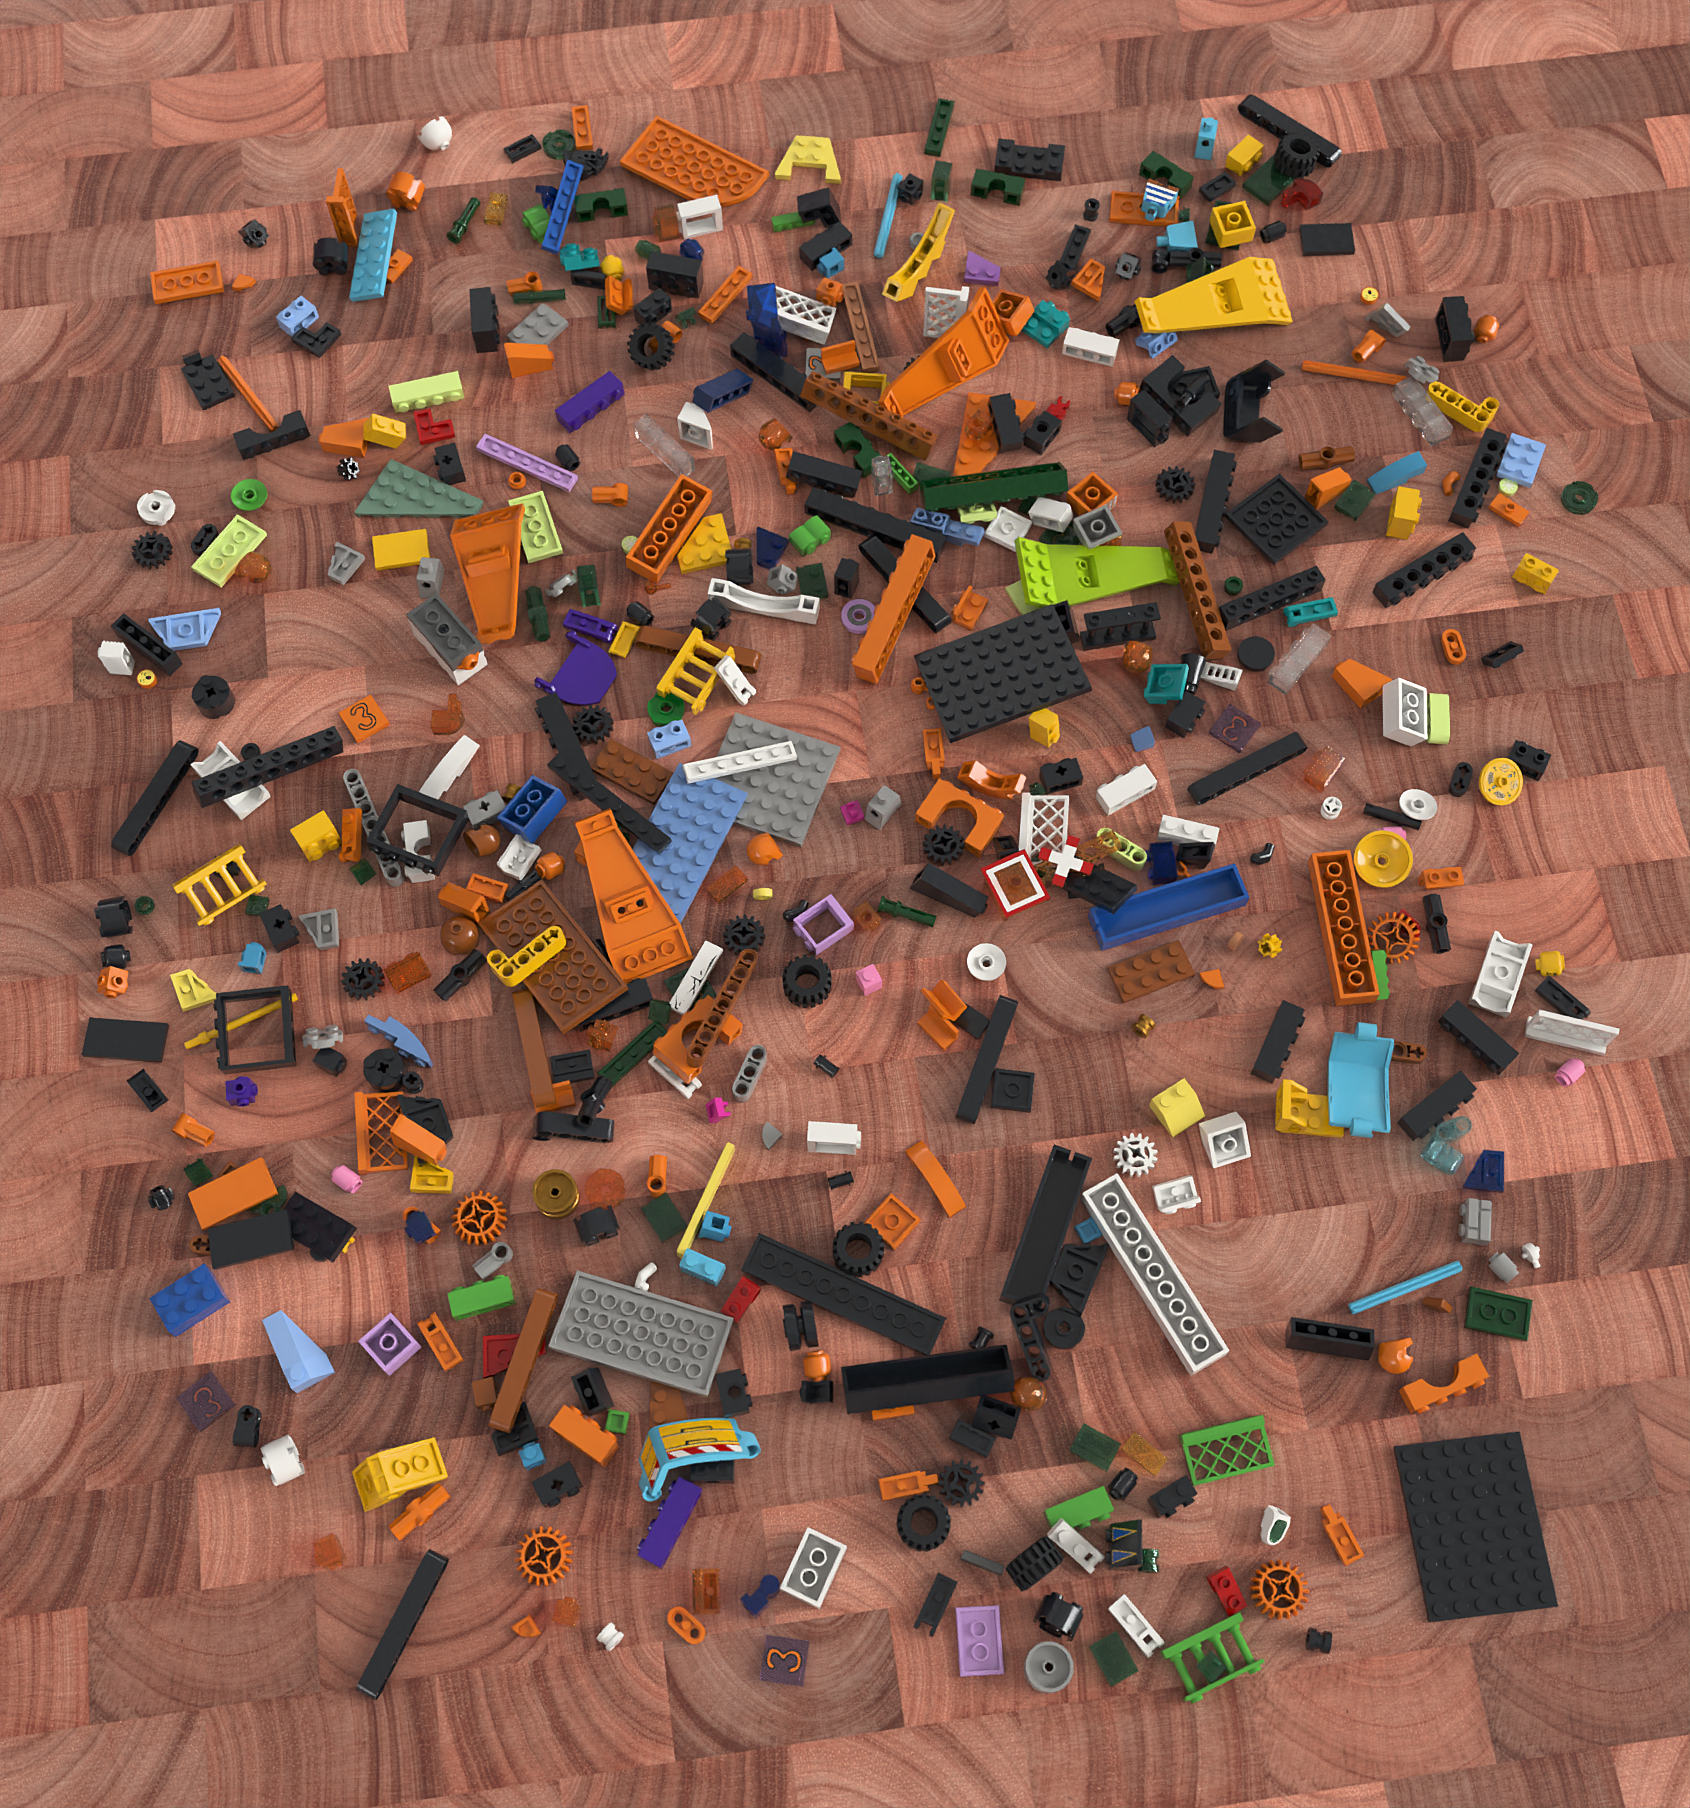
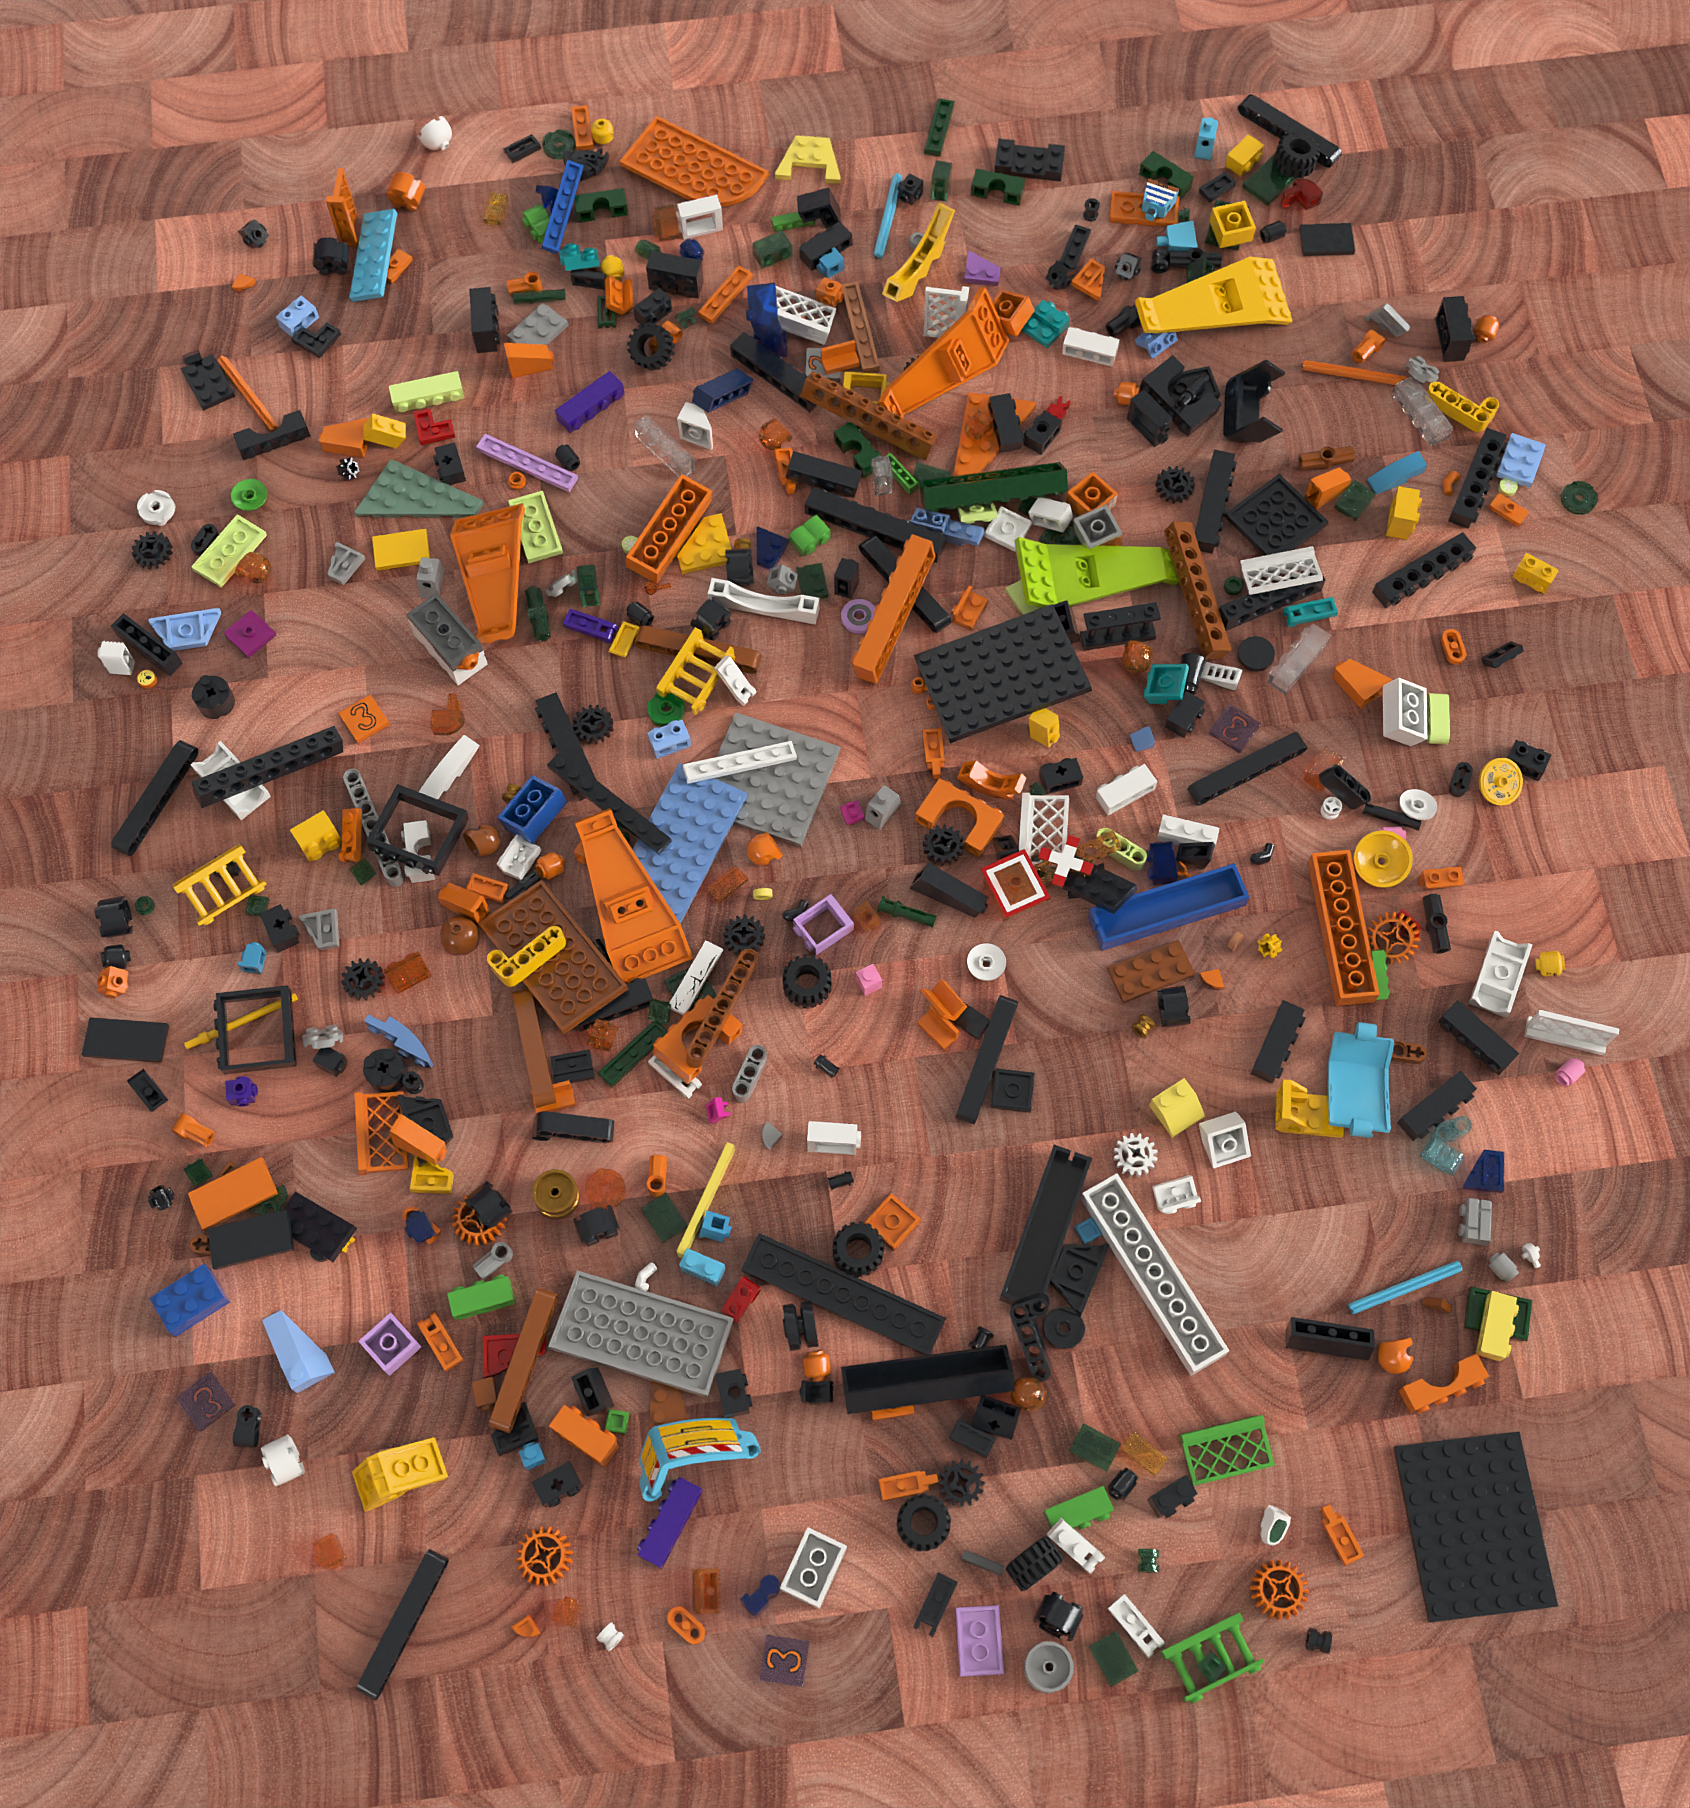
orange plate [150,260,224,304] -> none
light yellow wing [170,969,216,1012] -> none
black tile [241,743,261,760] -> none
bright pink brick [331,1165,362,1194] -> none
orange piece [388,1482,451,1541] -> none
black piece [433,949,487,1002] -> none
dark green pin [446,197,481,244] -> none
light grey brick [463,790,506,831] -> none
dark purple piece [534,630,617,706] -> none
black piece [576,1076,613,1127] -> none
dark orange plate [591,738,674,805] -> none
orange piece [592,483,628,507] -> none
black brick [691,1459,735,1484] -> none
orange slope [905,1140,966,1218] -> none
black slope [1105,1519,1142,1571] -> none
red plate [1206,1566,1247,1617] -> none
tile [1360,287,1379,305] -> none
black plate [1535,975,1591,1020] -> none
none -> magenta plate [223,610,276,658]
none -> black brick [464,1180,513,1229]
none -> yellow head [591,119,614,145]
none -> clear green brick [752,230,792,269]
none -> black brick [1157,985,1191,1028]
none -> white fence [1240,546,1323,595]
none -> black beam [1319,764,1371,810]
none -> light yellow brick [1476,1291,1519,1362]

